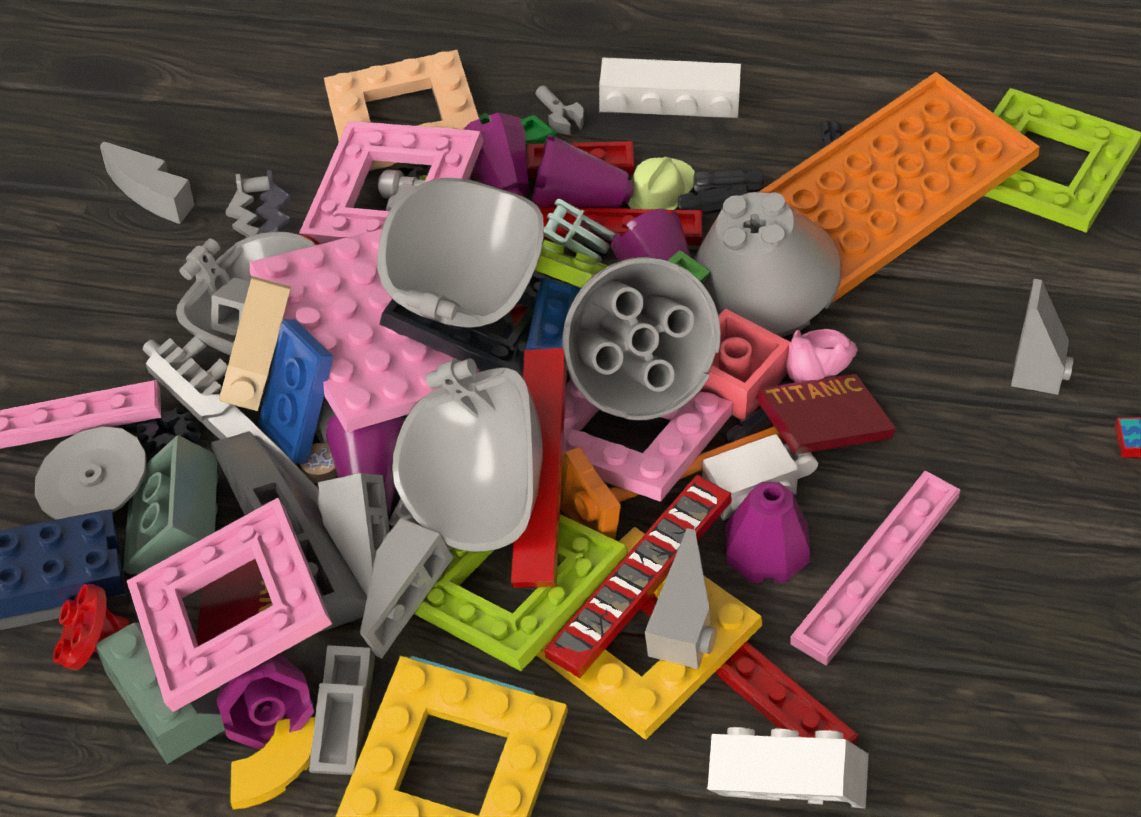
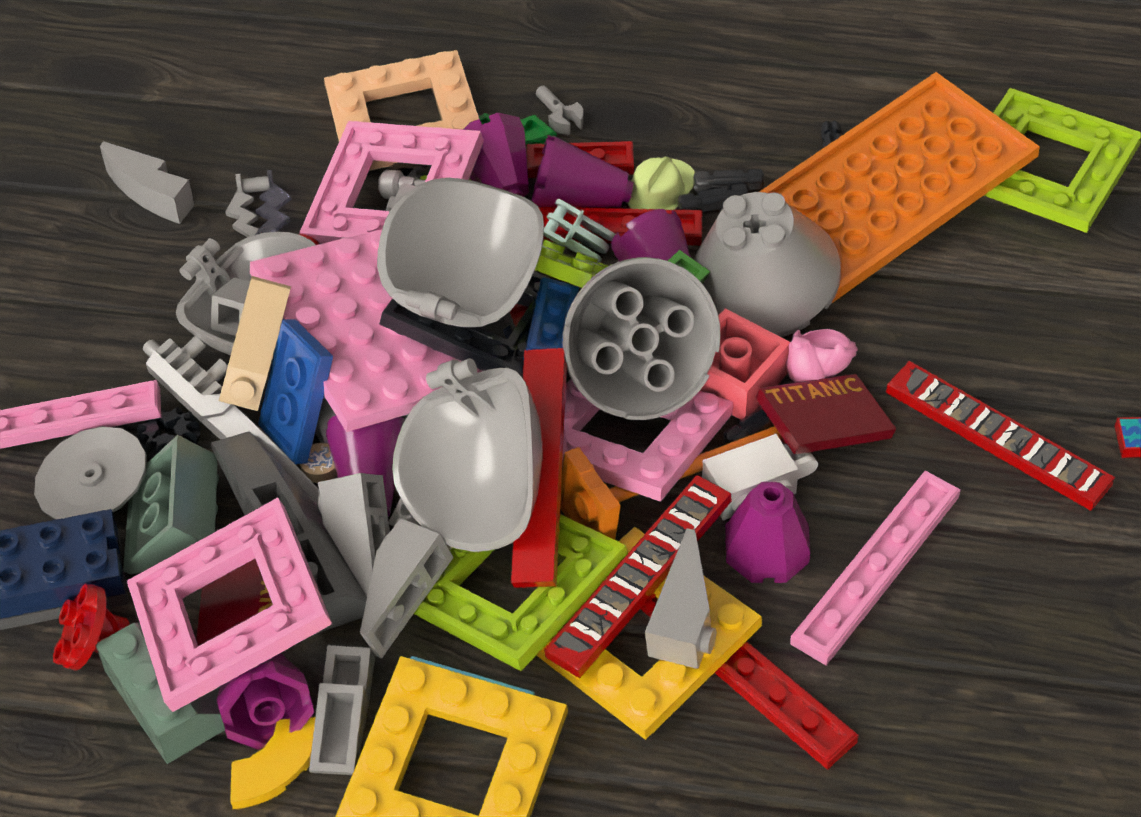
white brick [599,58,741,118] -> none
white wedge [708,727,868,809] -> none
light grey slope [1011,279,1074,395] -> none
none -> tile [886,361,1115,511]

